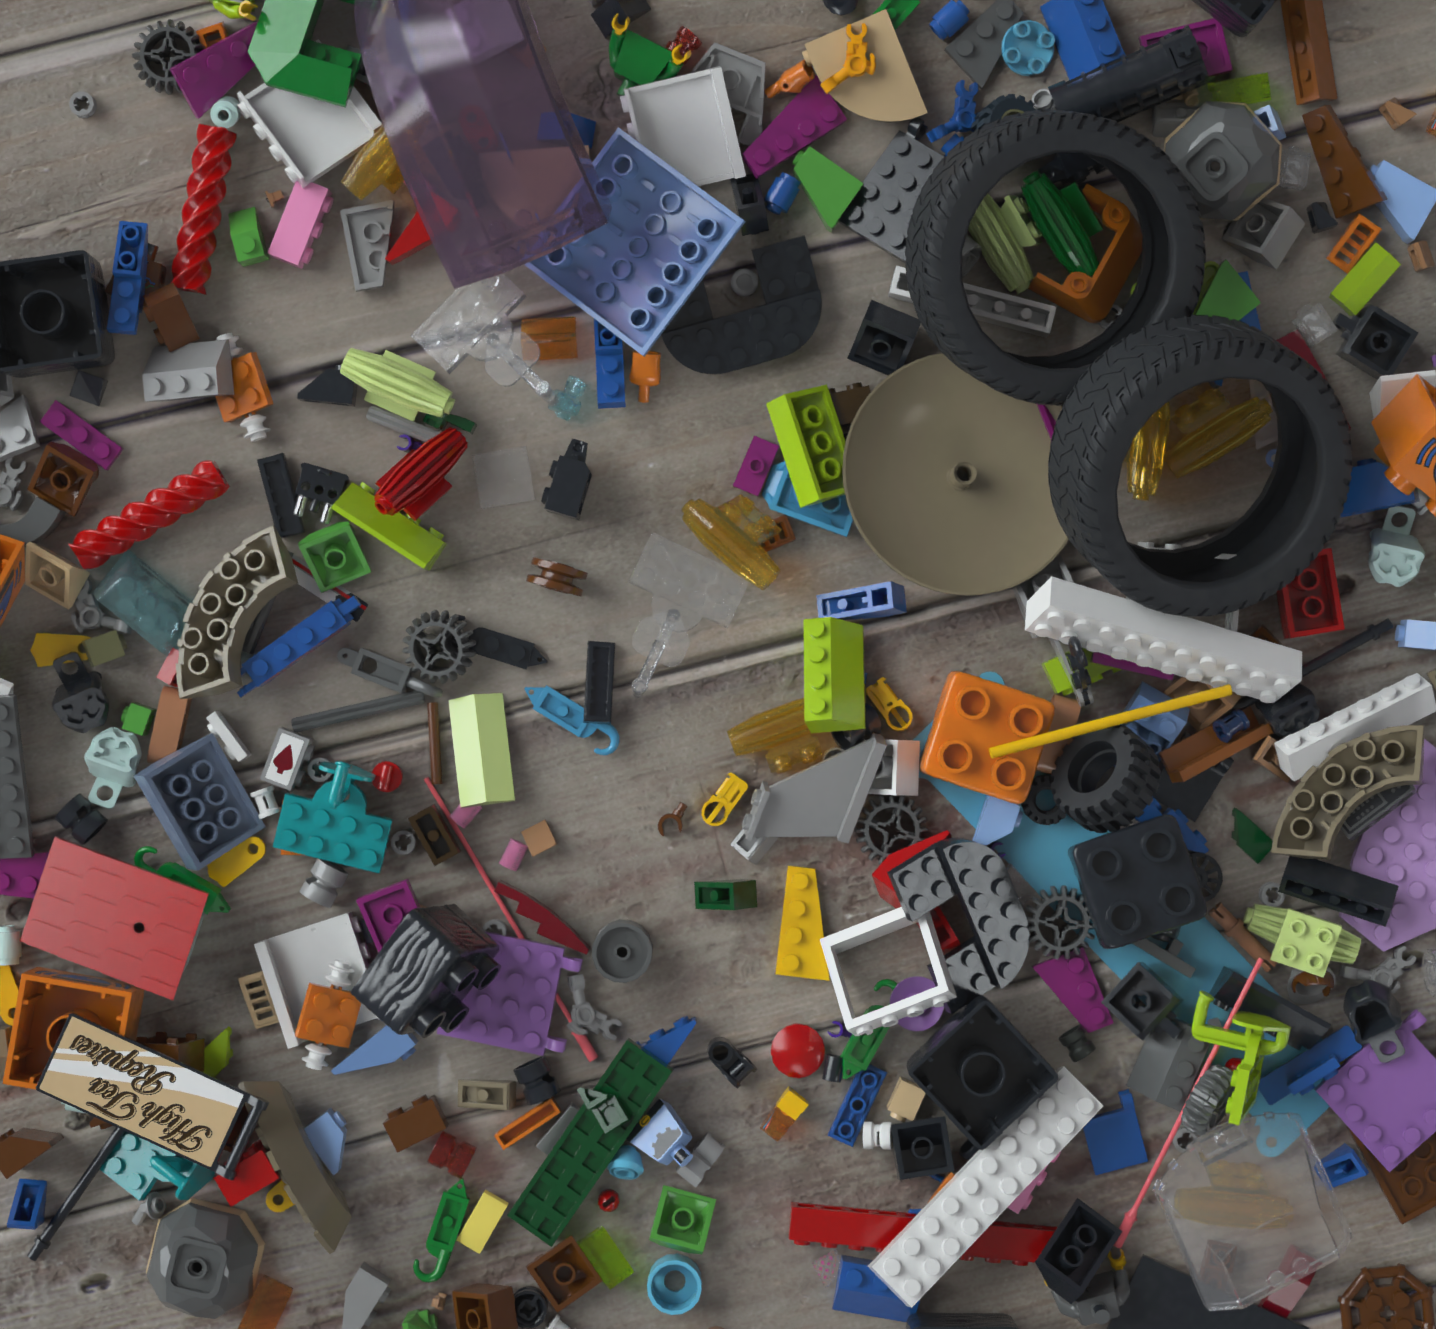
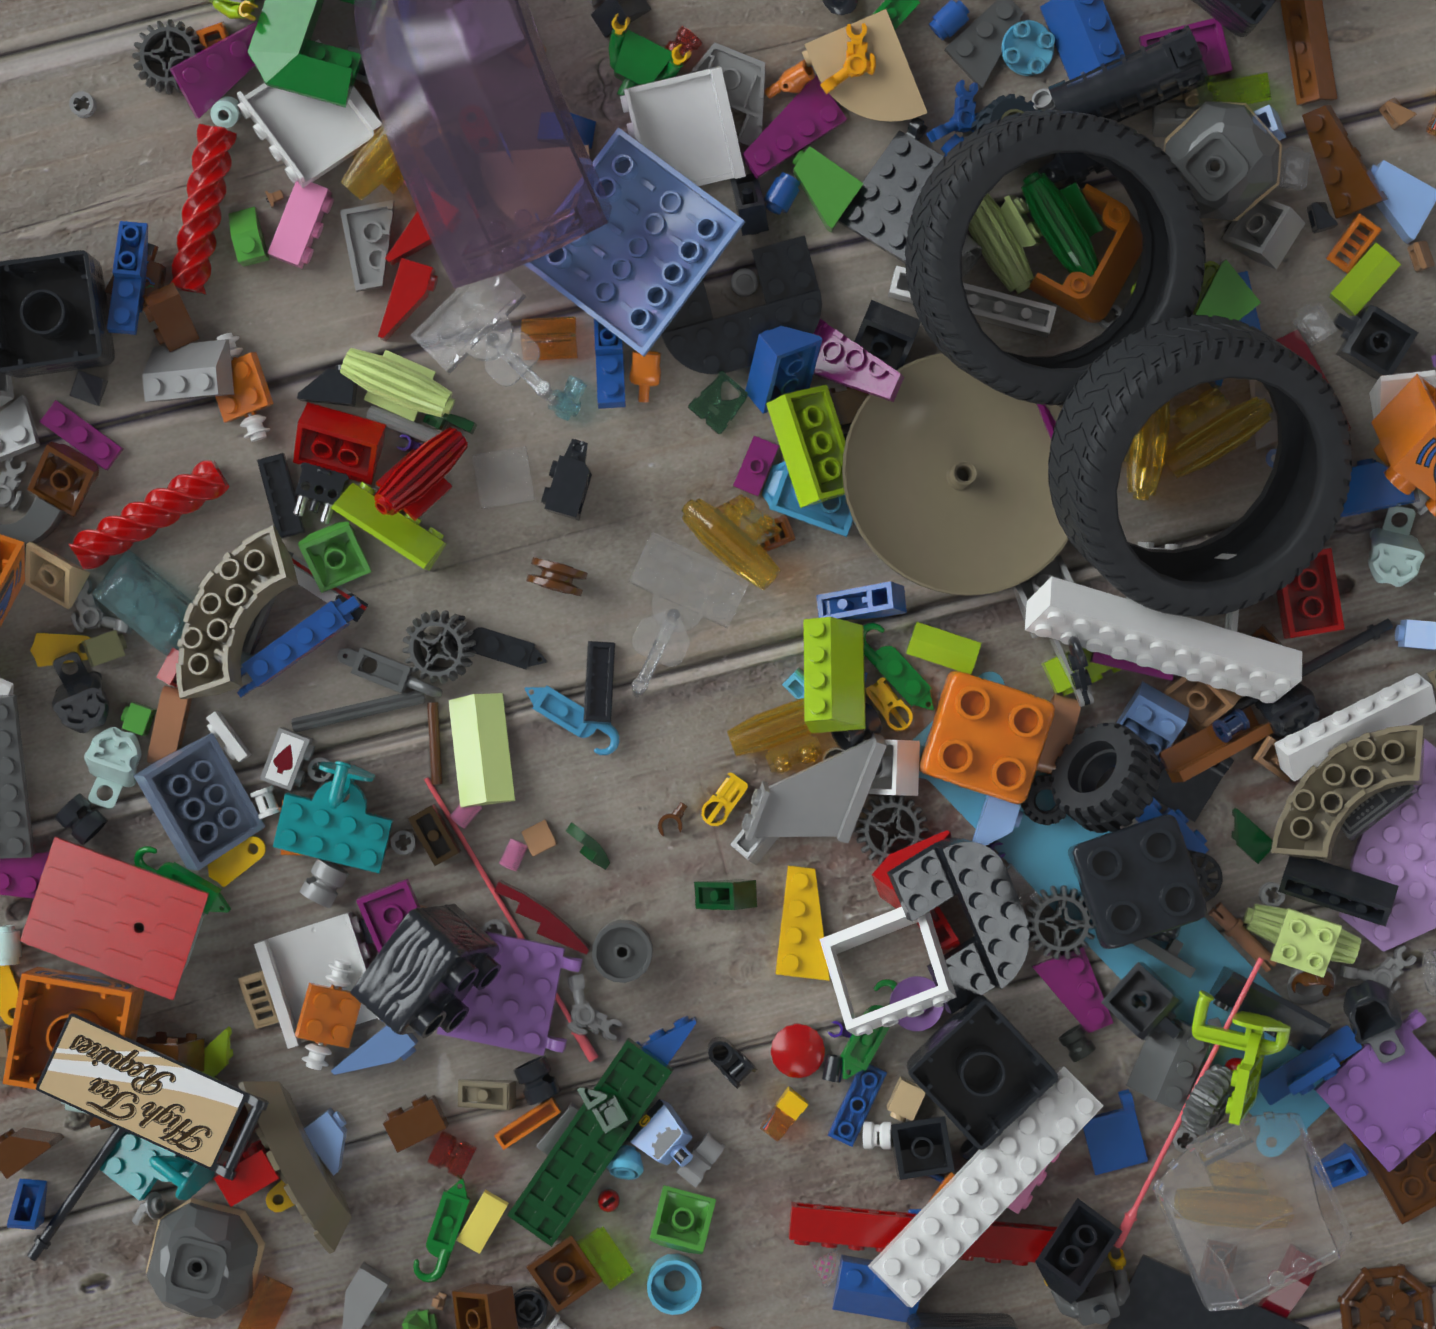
red piece [372,761,403,792] -> none
yellow piece [989,684,1232,759] -> none
none -> red slope [293,402,387,485]
none -> red slope [378,258,438,341]
none -> dark green slope [566,822,610,870]
none -> clear green piece [688,371,748,435]
none -> blue slope [745,326,823,414]
none -> medium azure slope [782,668,804,704]
none -> wing [813,319,905,402]
none -> green plate [863,623,934,711]
none -> lime piece [906,622,982,674]

